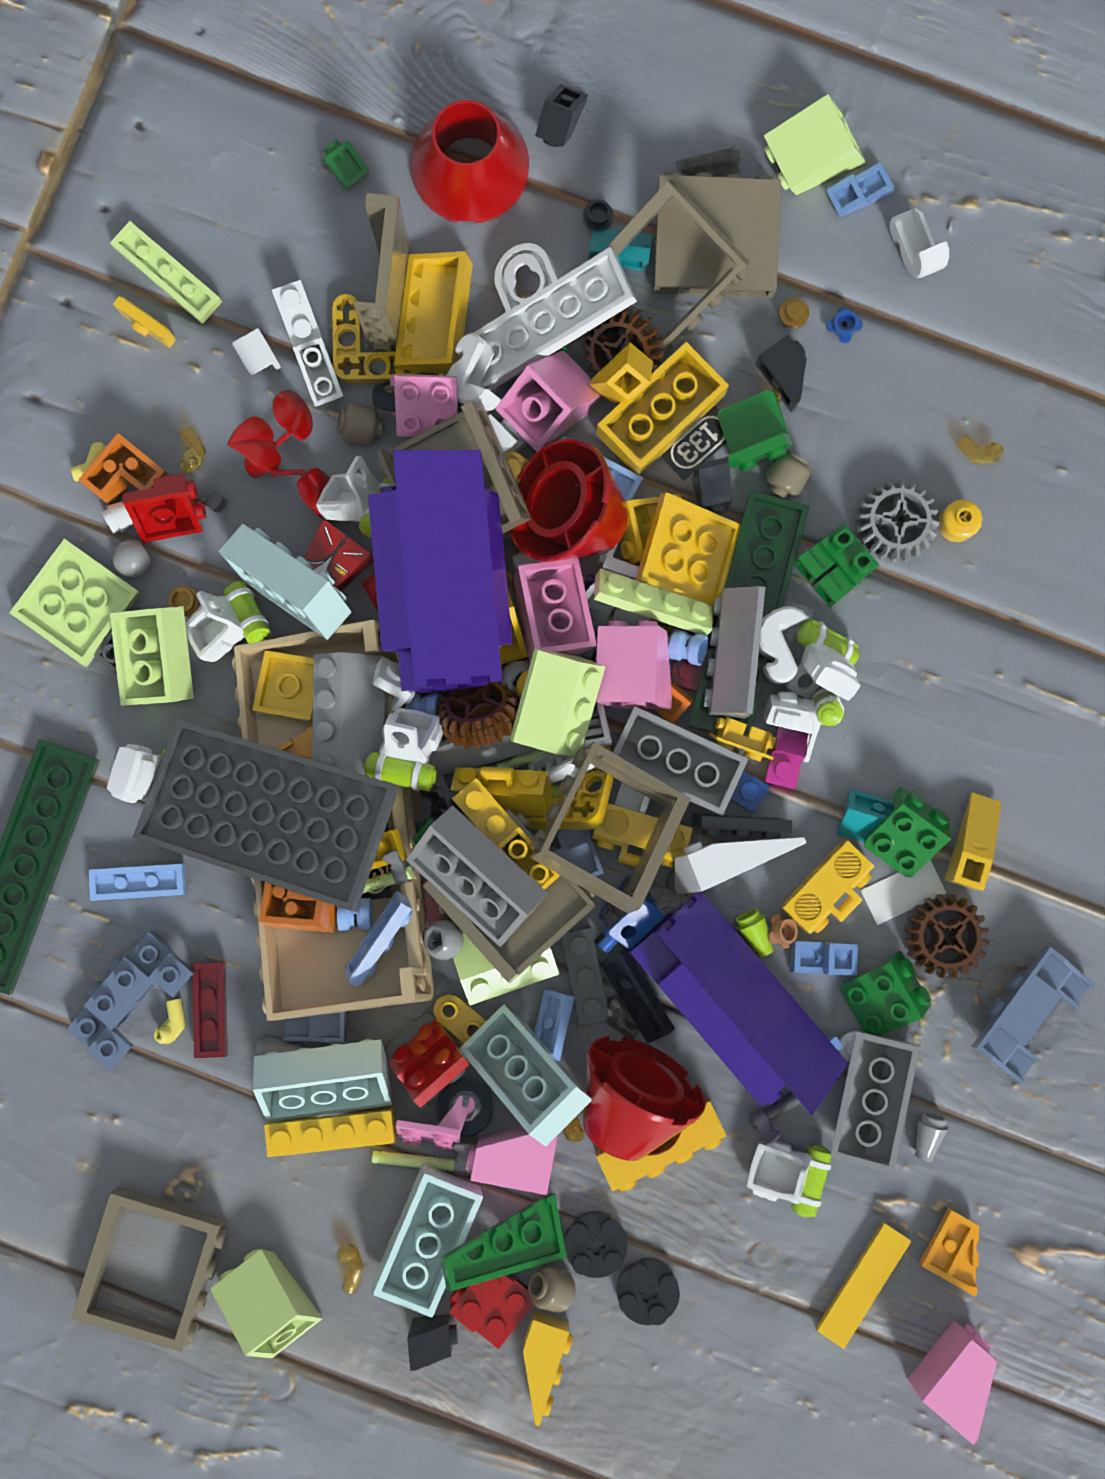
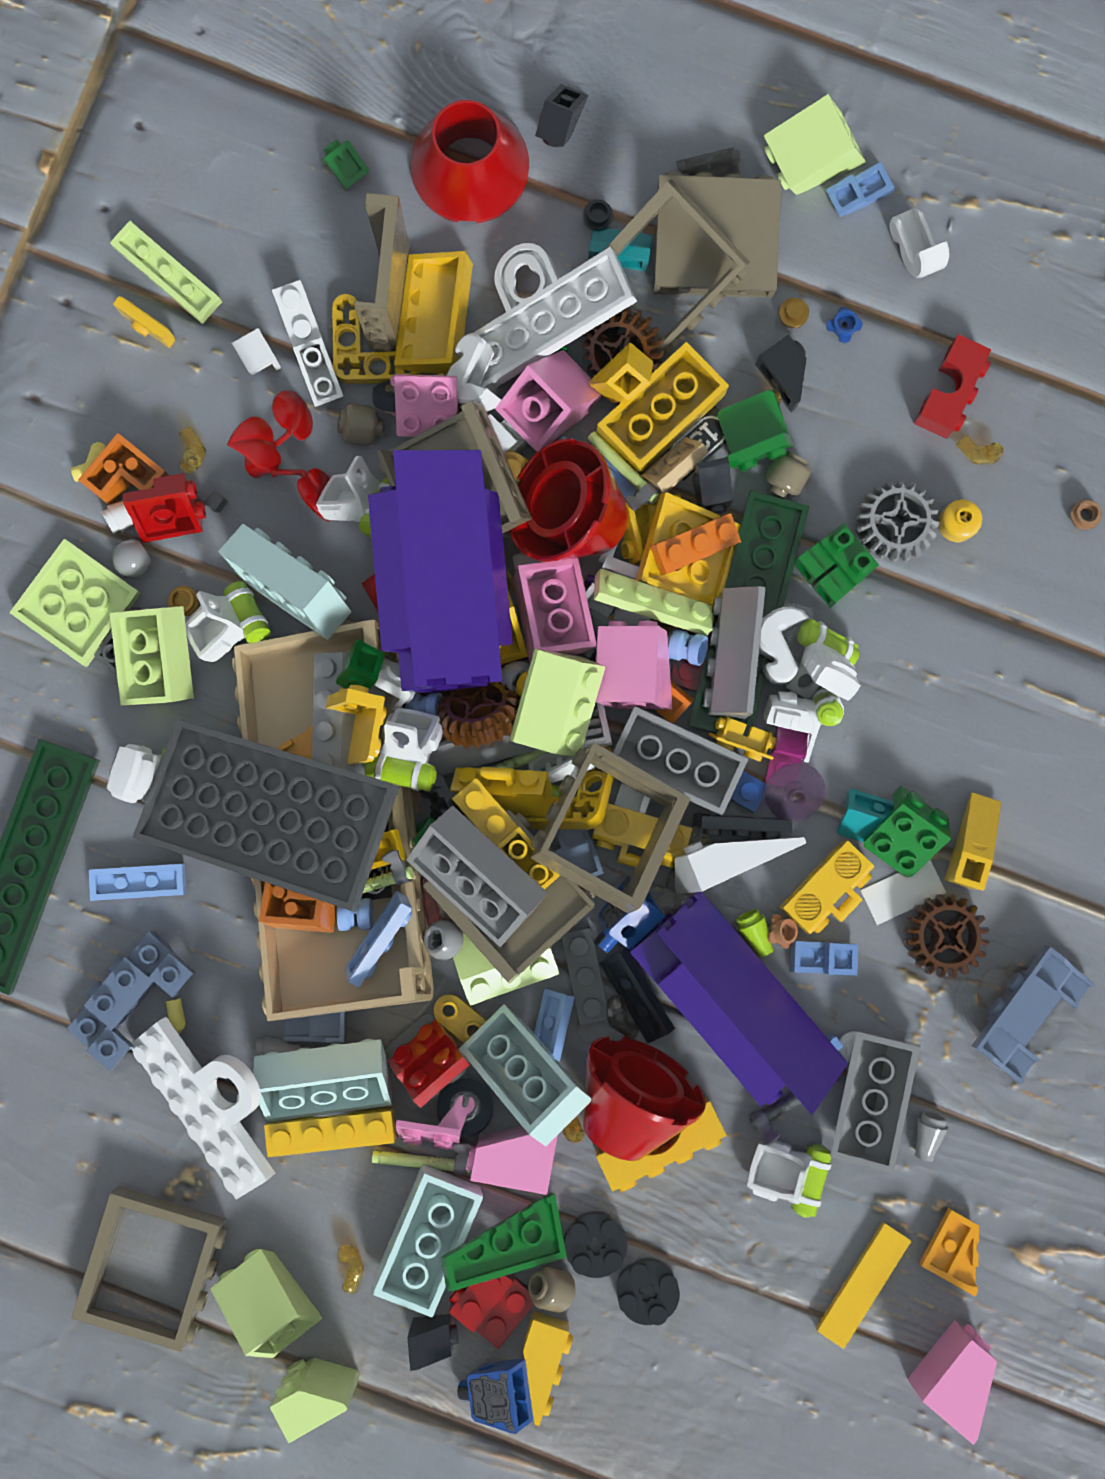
dark red plate [192,961,228,1058] -> none
yellow plate [252,651,314,722] -> none
red torso [303,520,374,591] -> none
green bracket [840,951,931,1036] -> none
none -> white plate [131,1017,276,1200]
none -> yellowish green slope [270,1357,360,1443]
none -> yellow bracket [325,685,387,766]
none -> green bracket [336,639,385,690]
none -> torso [457,1359,533,1434]
none -> yellowish green piece [587,431,660,511]
none -> tan bracket [641,437,709,494]
none -> orange plate [650,513,741,575]
none -> clear purple dish [764,763,826,821]
none -> red arch [914,334,991,439]
none -> medium nougat plate [1070,499,1102,530]

